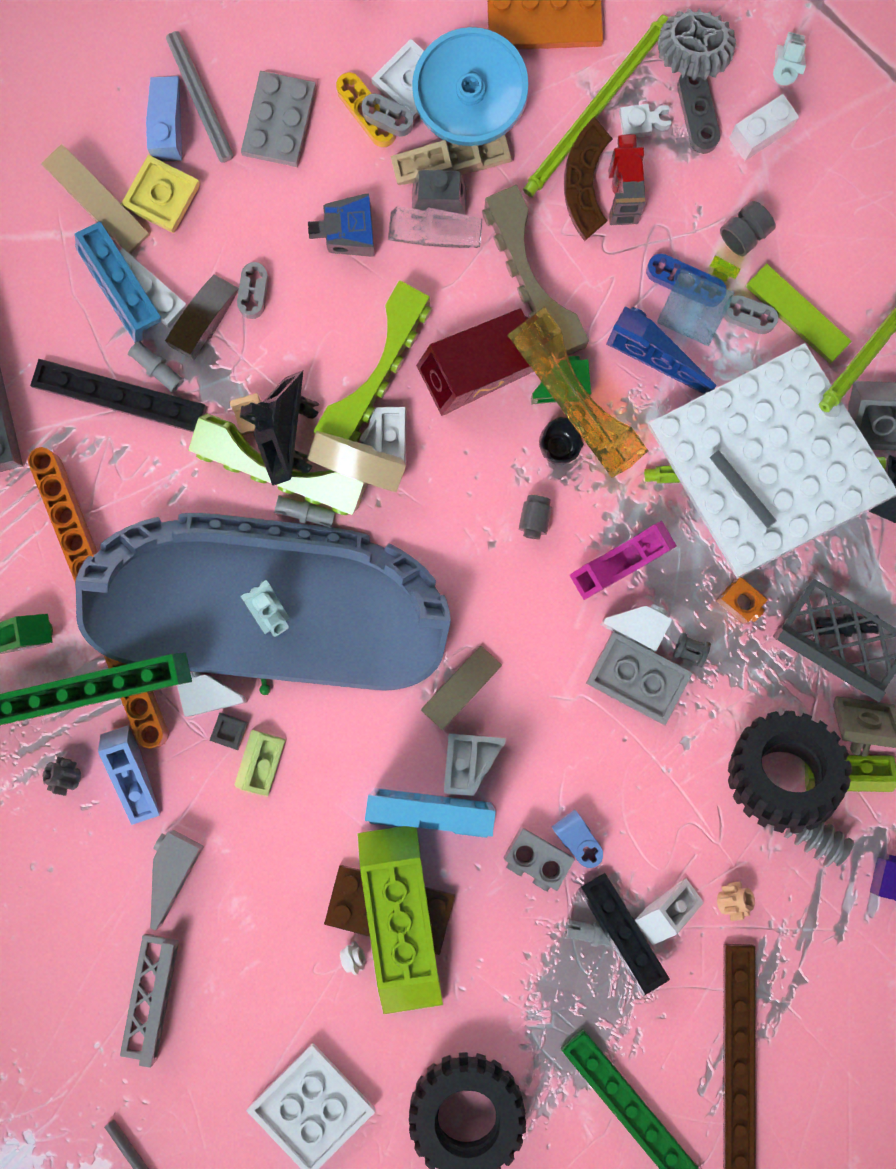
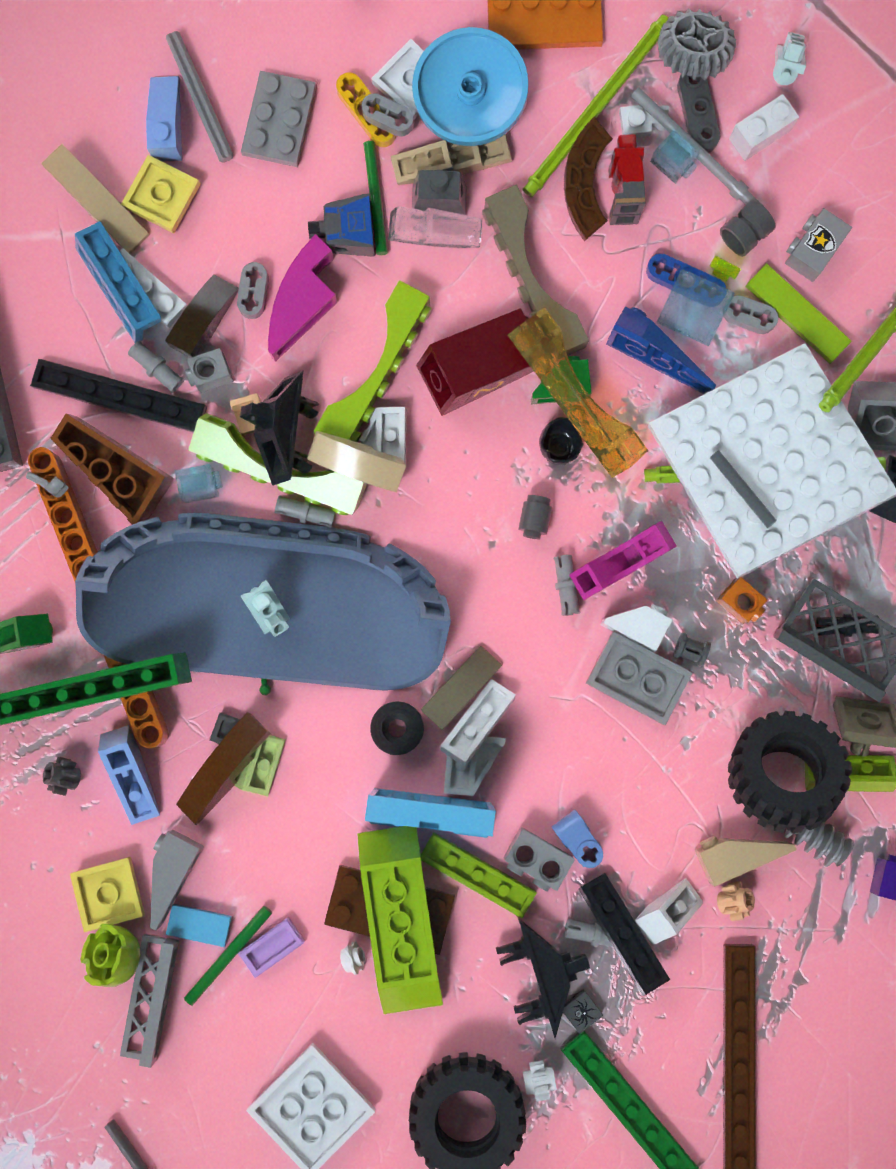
white slope [177,672,247,717] -> none
none -> light grey hand [26,472,69,498]
none -> dark orange wedge [50,413,174,525]
none -> light yellow plate [70,856,145,932]
none -> lime cylinder [80,924,140,987]
none -> medium azure tile [166,904,232,947]
none -> clear light blue brick [175,464,223,504]
none -> reddish brown slope [176,712,271,825]
none -> green bar [184,906,272,1006]
none -> light grey brick [185,348,234,393]
none -> lavender tile [238,917,305,978]
none -> dark pink slope [268,234,337,362]
none -> green bar [363,141,388,255]
none -> black tyre [370,701,424,755]
none -> lime tile [421,832,537,919]
none -> white plate [440,679,516,766]
none -> black connector [495,916,590,1038]
none -> white gear [523,1060,557,1102]
none -> light grey pin [553,555,581,616]
none -> dark grey tile [563,989,603,1034]
none -> light grey bar [631,87,764,206]
none -> clear light blue brick [650,130,699,184]
none -> tan slope [694,836,797,887]
none -> light grey brick [785,208,853,282]

